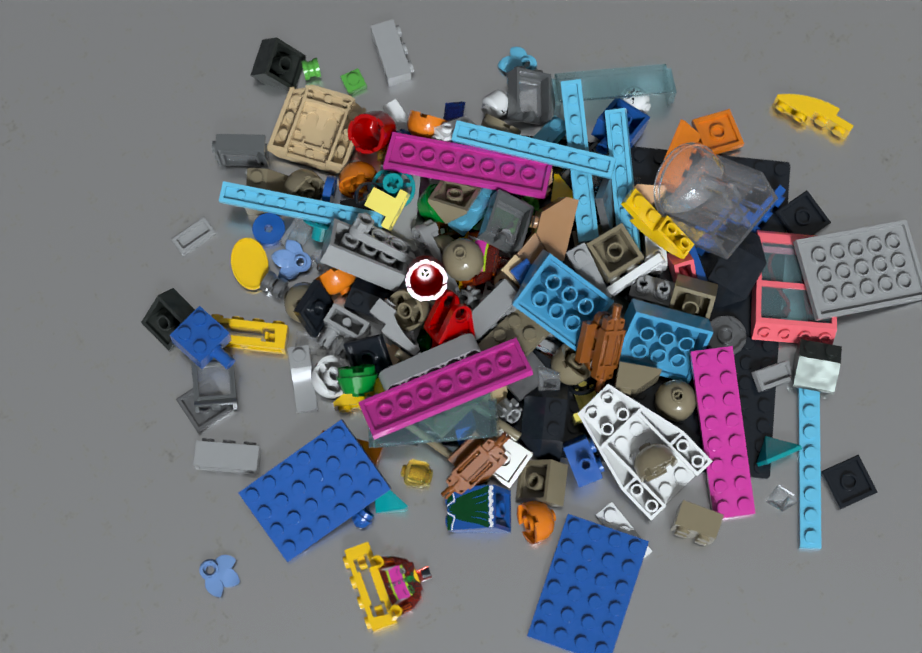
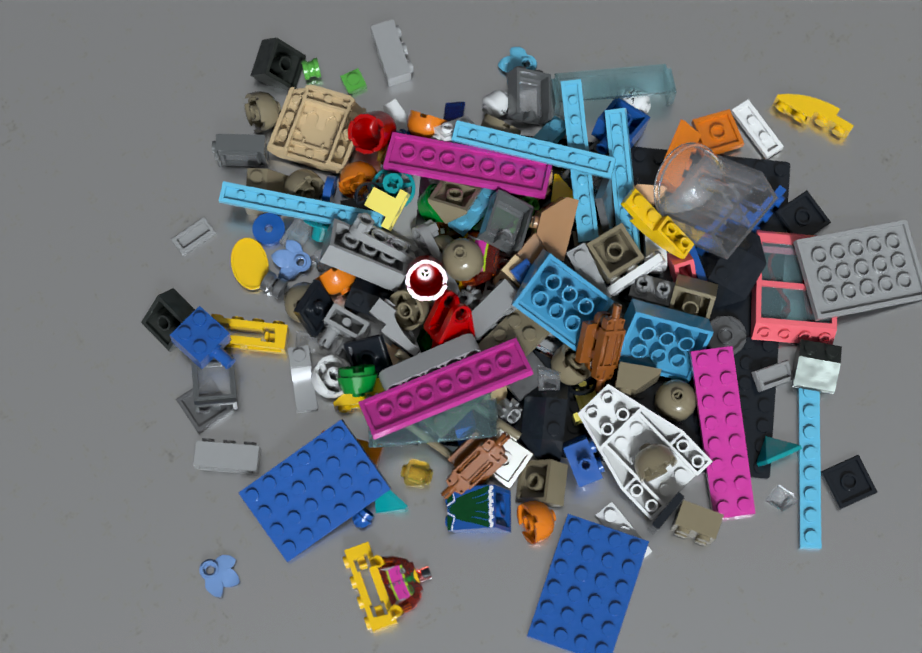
none -> dark tan cylinder [244,91,281,133]
none -> black tile [647,492,685,534]
none -> white plate [731,100,784,160]

